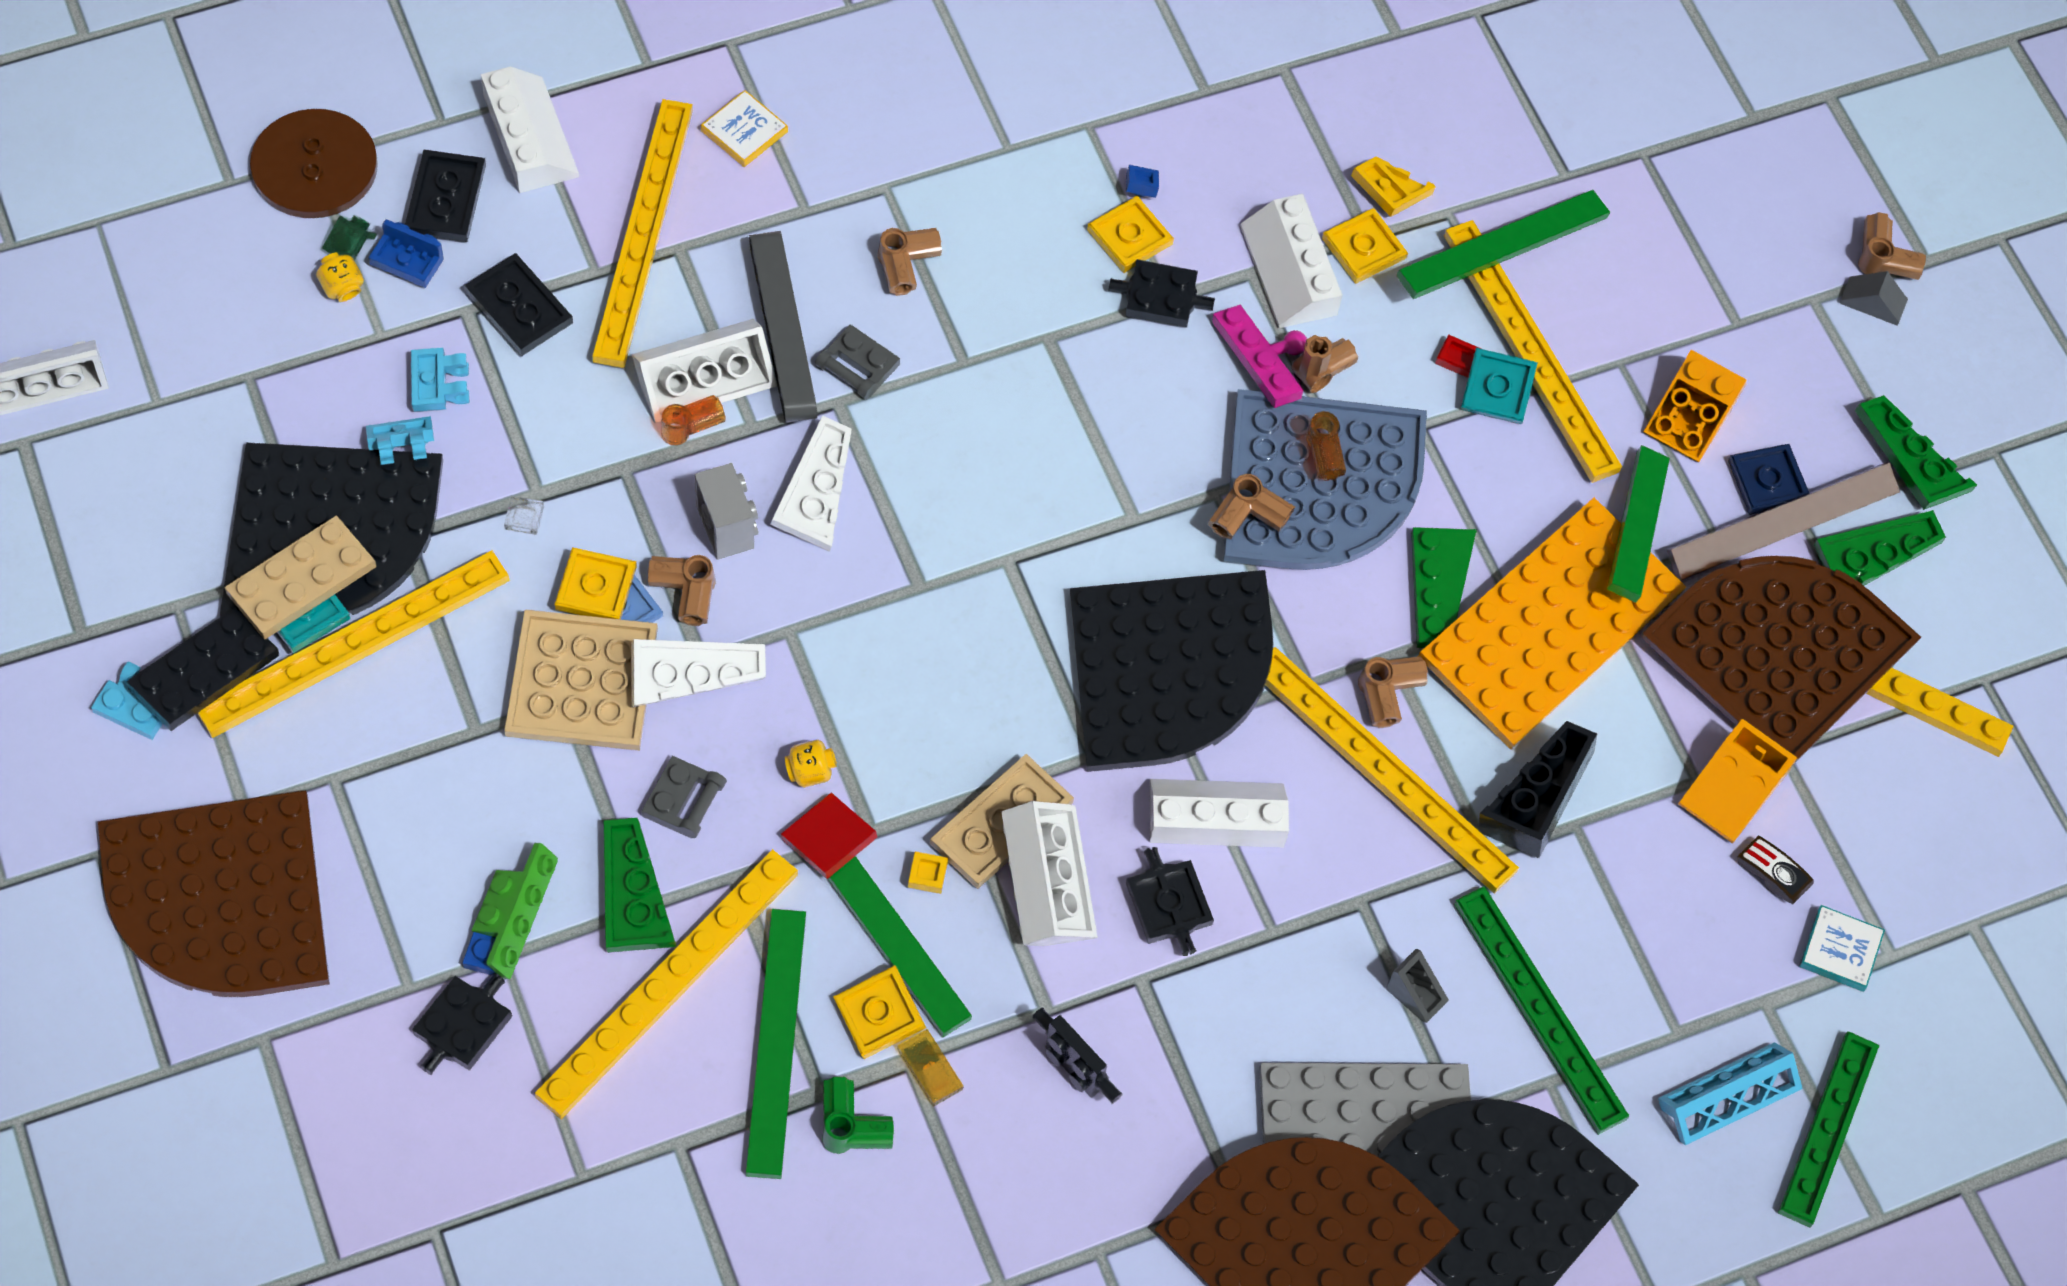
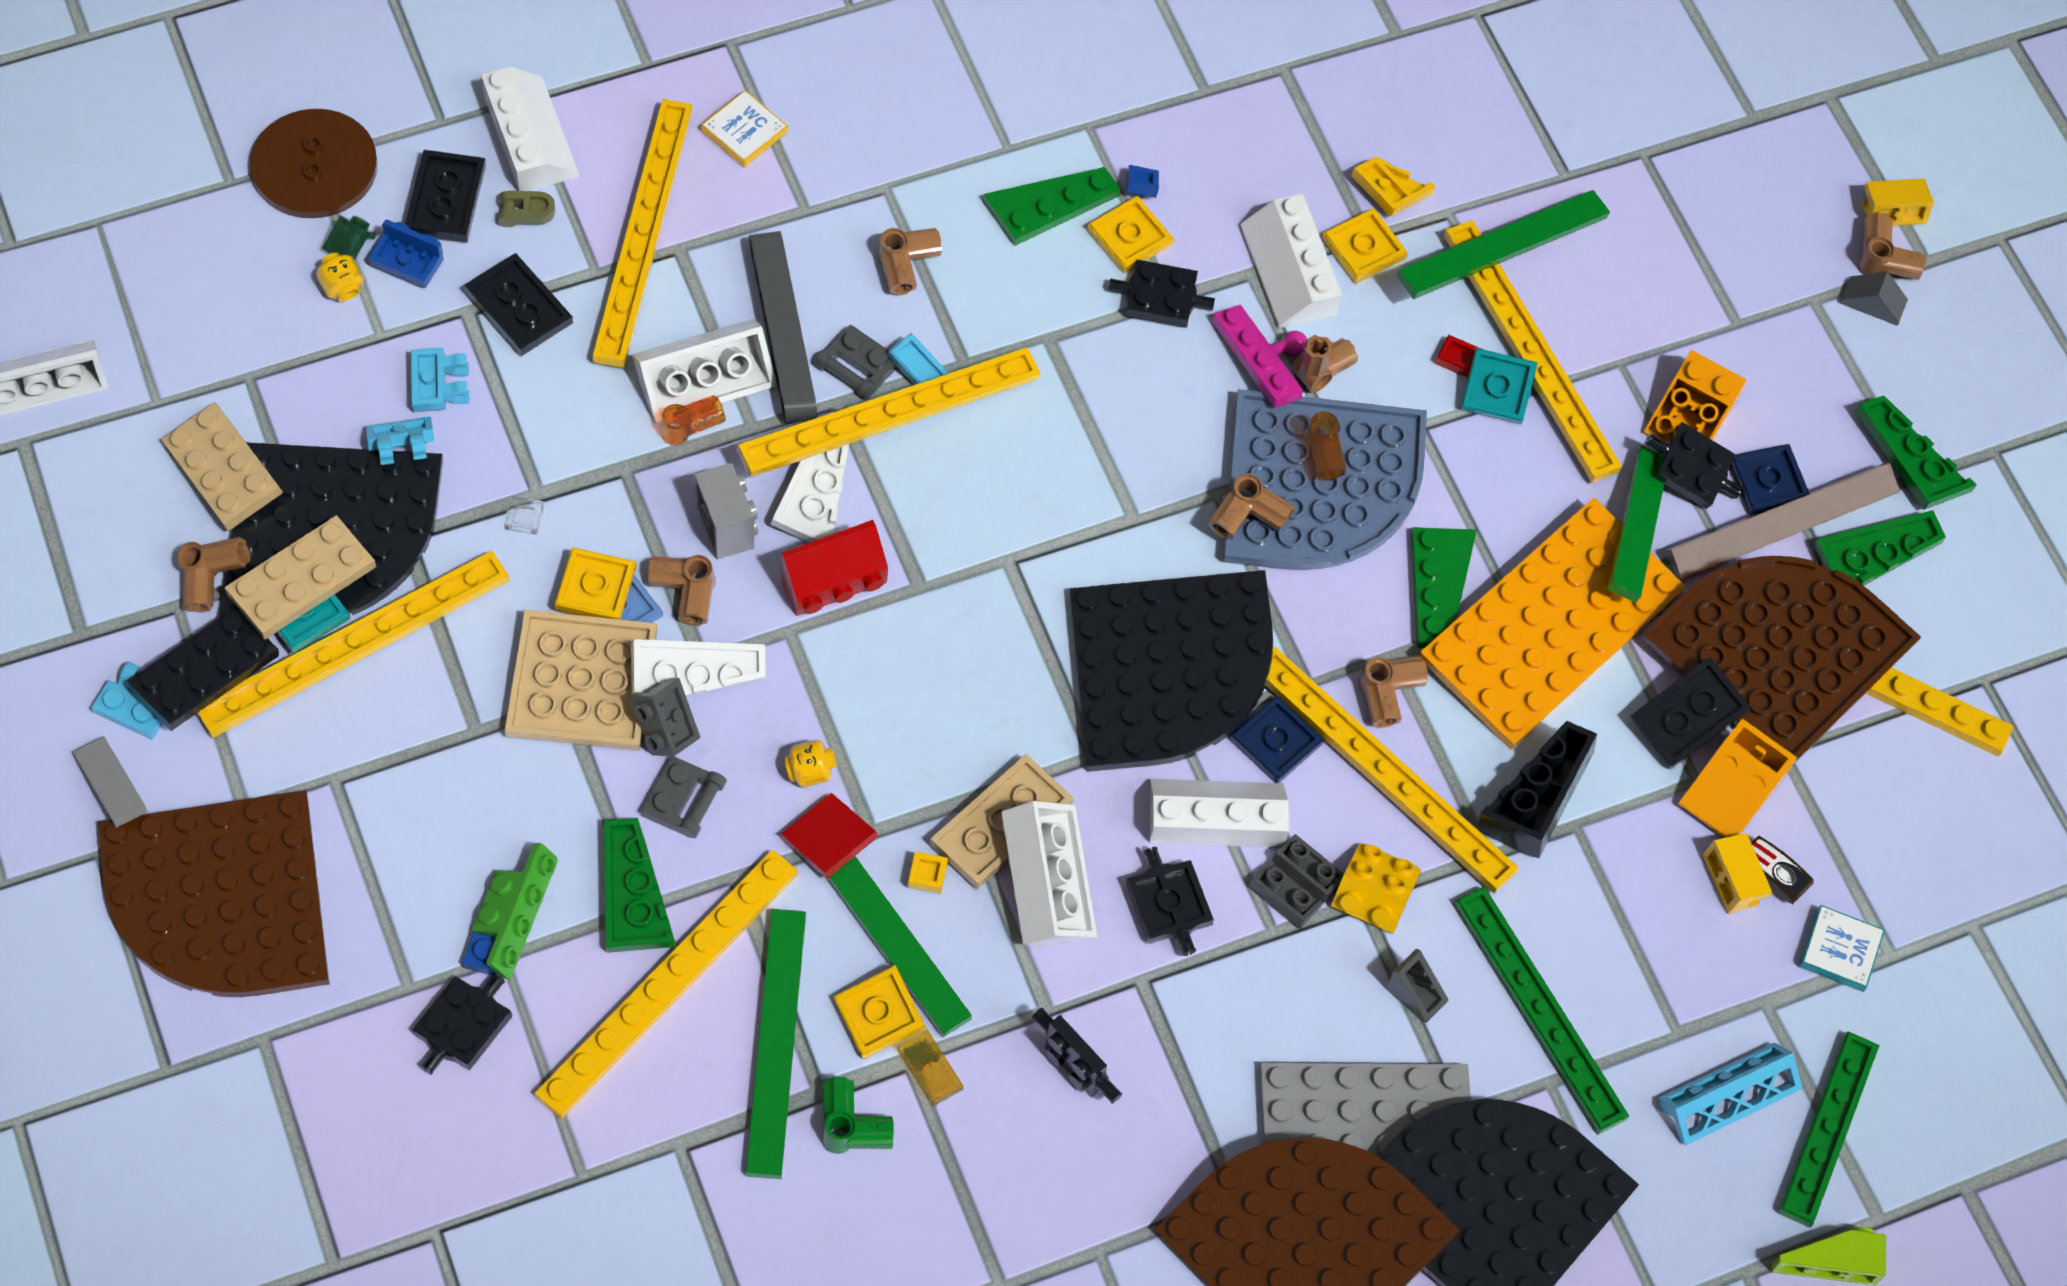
none -> light grey tile [73,736,148,828]
none -> tan plate [161,402,283,531]
none -> medium nougat piece [177,537,250,613]
none -> olive plate [498,191,556,227]
none -> dark grey bracket [630,677,701,757]
none -> yellow plate [737,347,1041,478]
none -> red slope [781,520,888,616]
none -> medium azure tile [887,333,949,385]
none -> green wing [983,167,1121,246]
none -> dark blue tile [1230,696,1324,783]
none -> dark grey slope [1248,834,1344,929]
none -> yellow bracket [1331,843,1421,934]
none -> black plate [1630,657,1752,769]
none -> black plate [1644,422,1743,509]
none -> yellow hinge [1702,833,1773,914]
none -> lime slope [1771,1227,1886,1286]
none -> yellow hinge [1862,178,1934,226]

